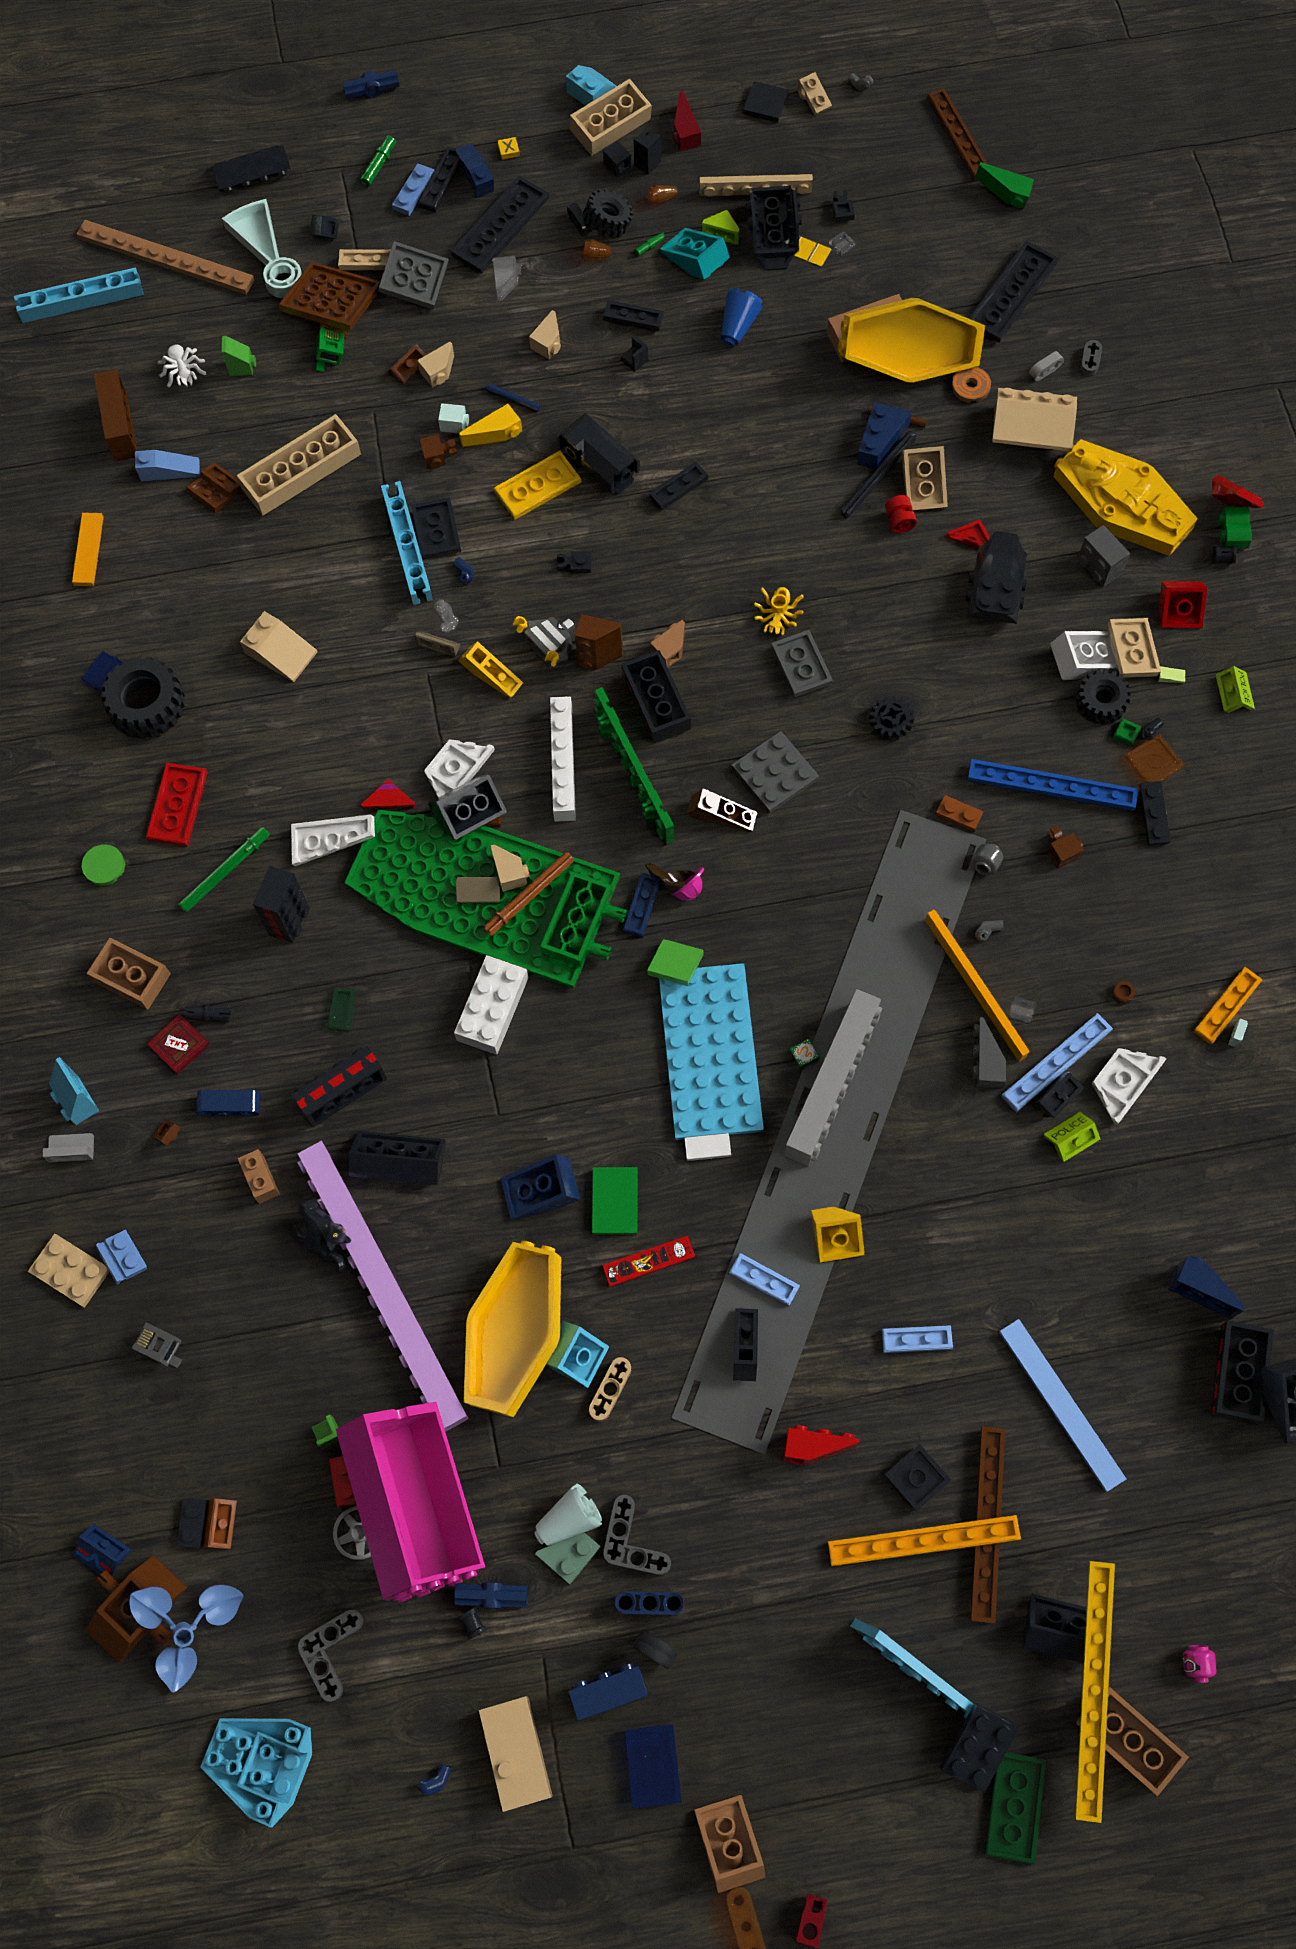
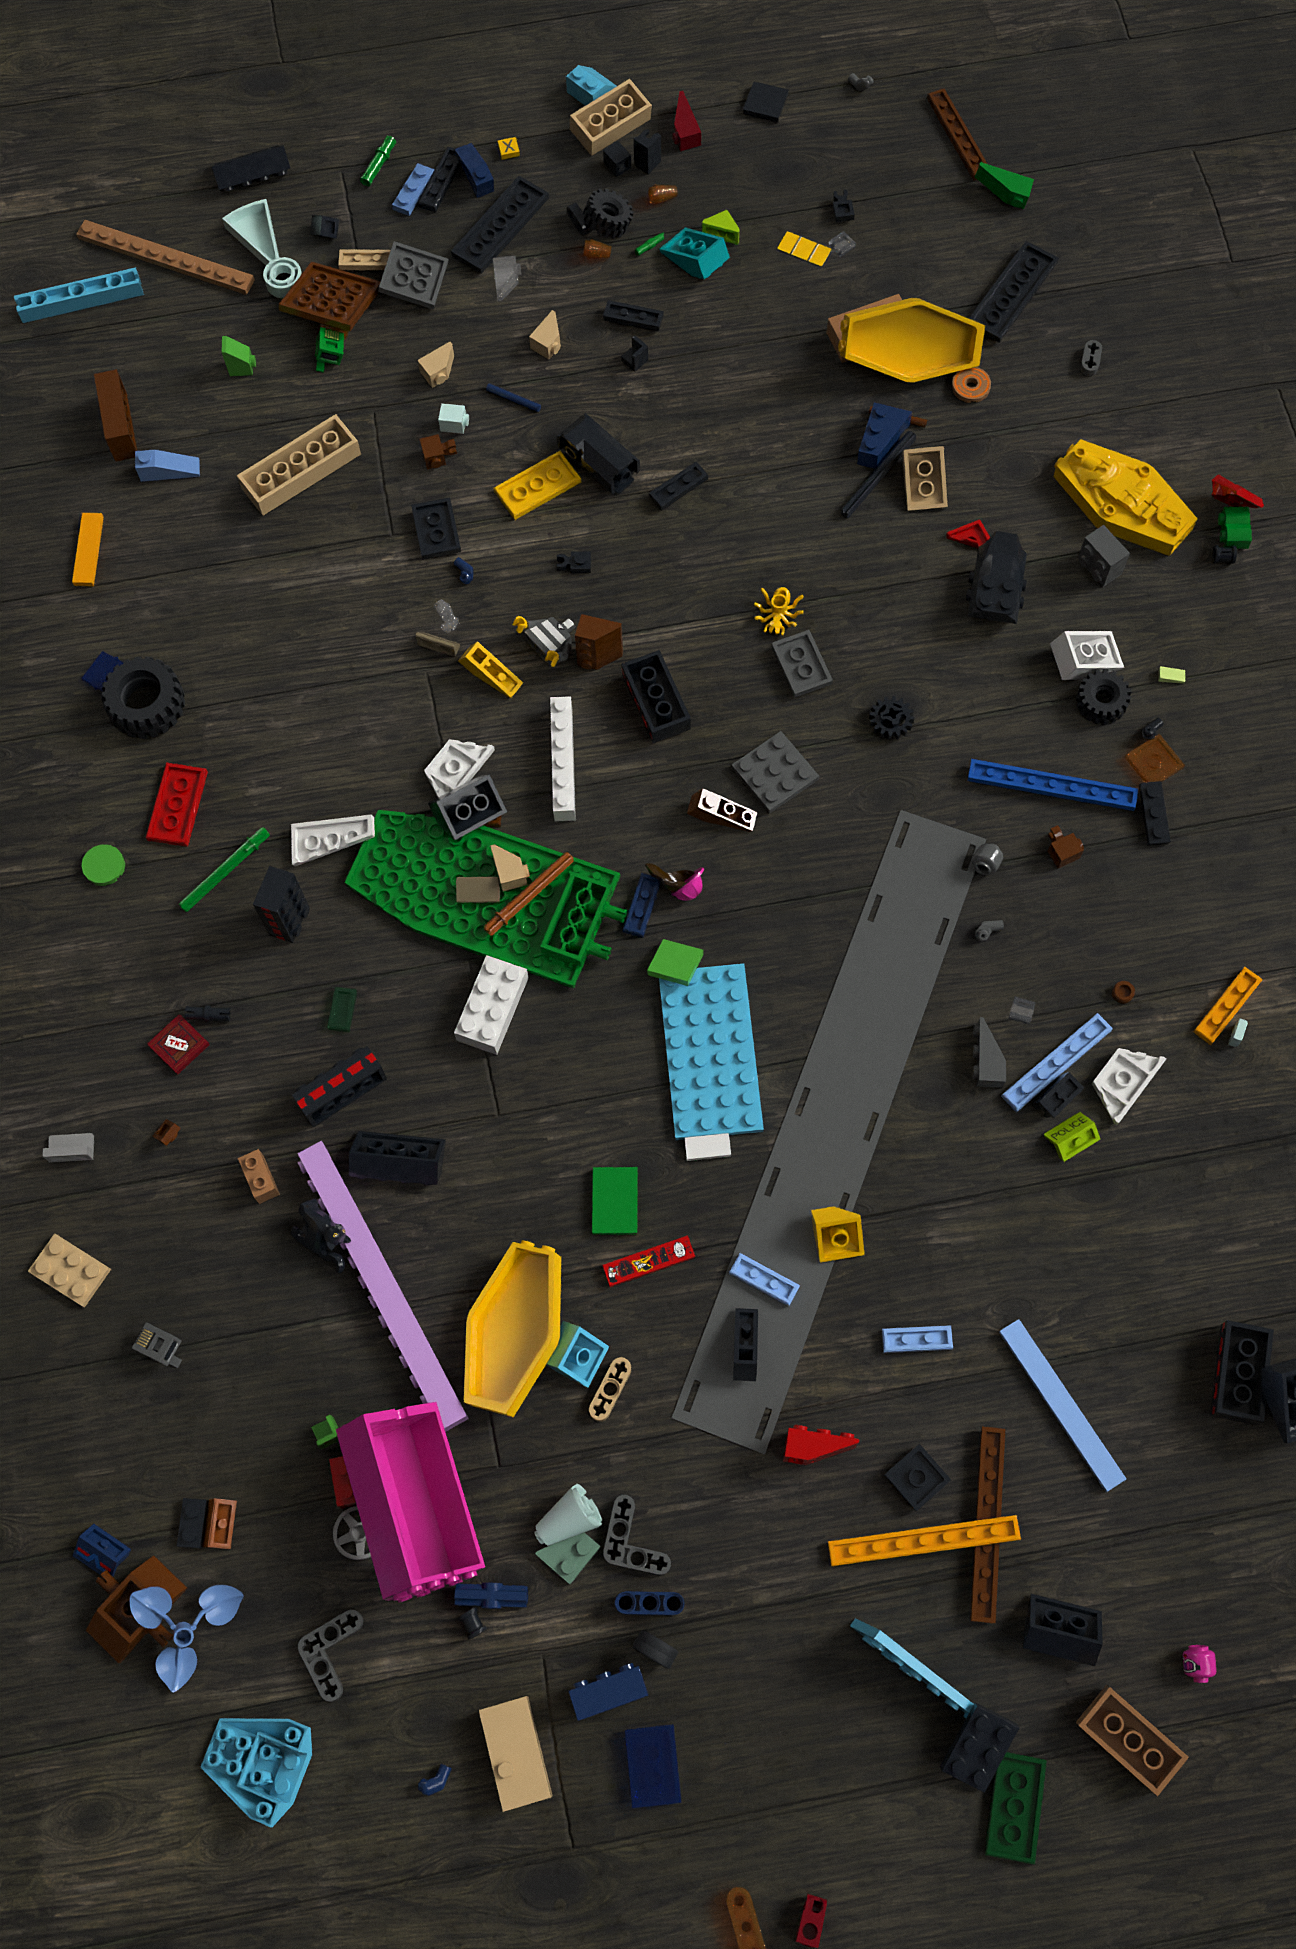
medium azure slope [49,1057,99,1125] -> none
medium nougat brick [87,938,171,1010] -> none
medium blue plate [96,1230,147,1284] -> none
white animal [157,345,206,387] -> none
reddish brown slope [186,462,241,513] -> none
dark blue beam [196,1090,261,1116] -> none
tan slope [240,611,317,682] -> none
dark blue piece [342,70,400,99] -> none
red tile [361,779,416,810] -> none
medium azure piece [381,481,433,605] -> none
reddish brown slope [387,344,426,384] -> none
yellow slope [459,404,522,447] -> none
dark blue slope [501,1154,580,1220] -> none
green piece [593,687,674,845] -> none
medium nougat slope [650,620,685,667] -> none
medium nougat slope [694,1795,766,1893] -> none
tan plate [700,174,813,196] -> none
blue cone [721,288,763,347] -> none
black slope [746,185,802,270] -> none
light grey brick [784,989,883,1167] -> none
tile [790,1039,820,1069] -> none
tan plate [797,72,832,116] -> none
red wheel [885,495,917,534] -> none
light orange tile [925,910,1029,1062] -> none
dark orange plate [935,795,983,832] -> none
tan slope [992,388,1077,452] -> none
light grey beam [1029,351,1064,381] -> none
yellow plate [1075,1561,1115,1823] -> none
tan plate [1107,618,1161,677] -> none
green tile [1113,718,1141,746] -> none
red slope [1159,581,1208,628] -> none
dark blue slope [1168,1256,1245,1319] -> none
lime panel [1216,666,1255,713] -> none

